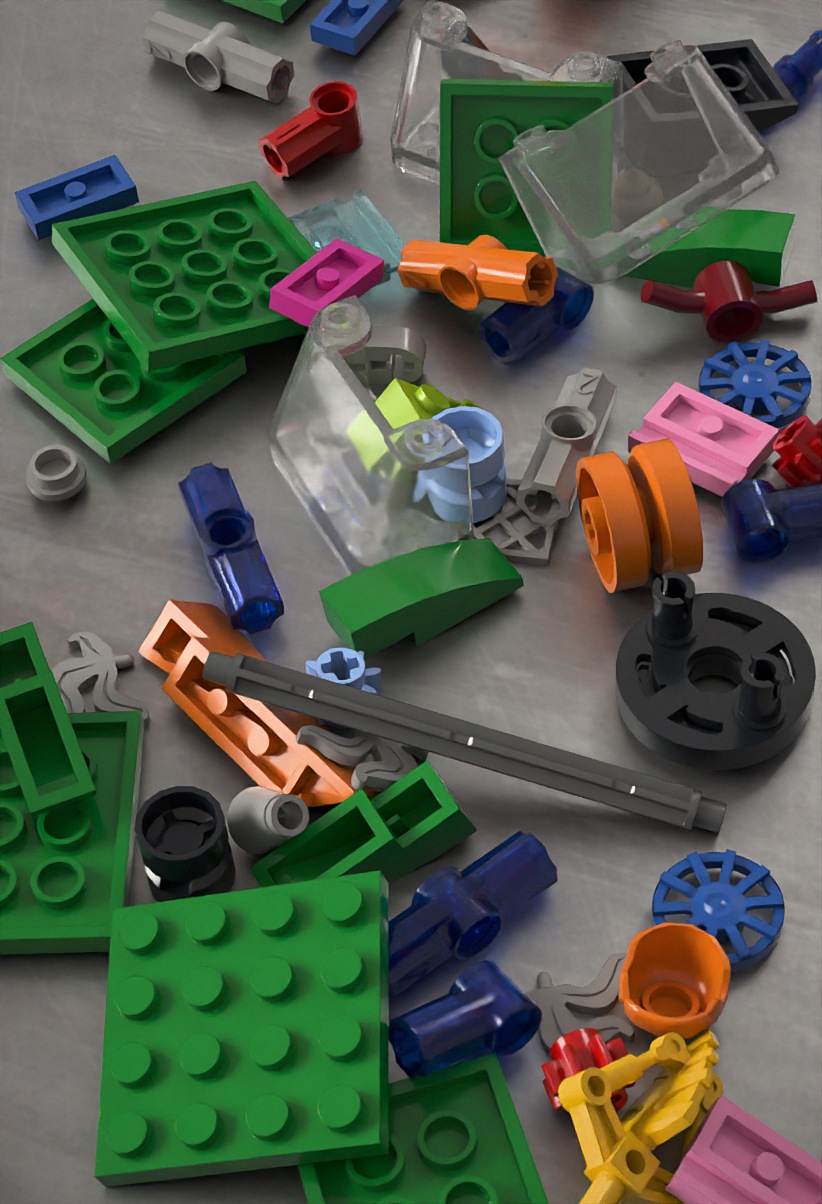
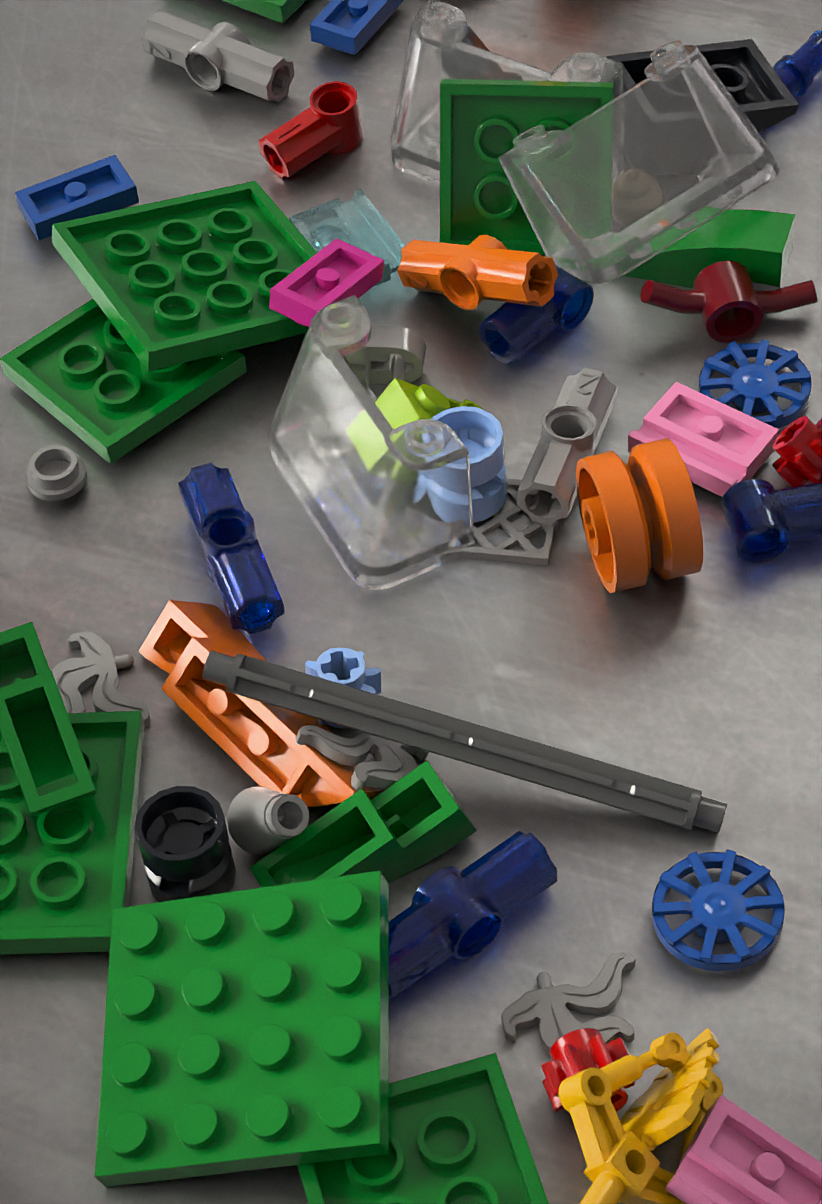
green slope [319,538,524,660] -> none
clear blue piece [389,960,542,1079] -> none
black piece [616,571,816,770] -> none
orange hair [618,922,731,1039] -> none

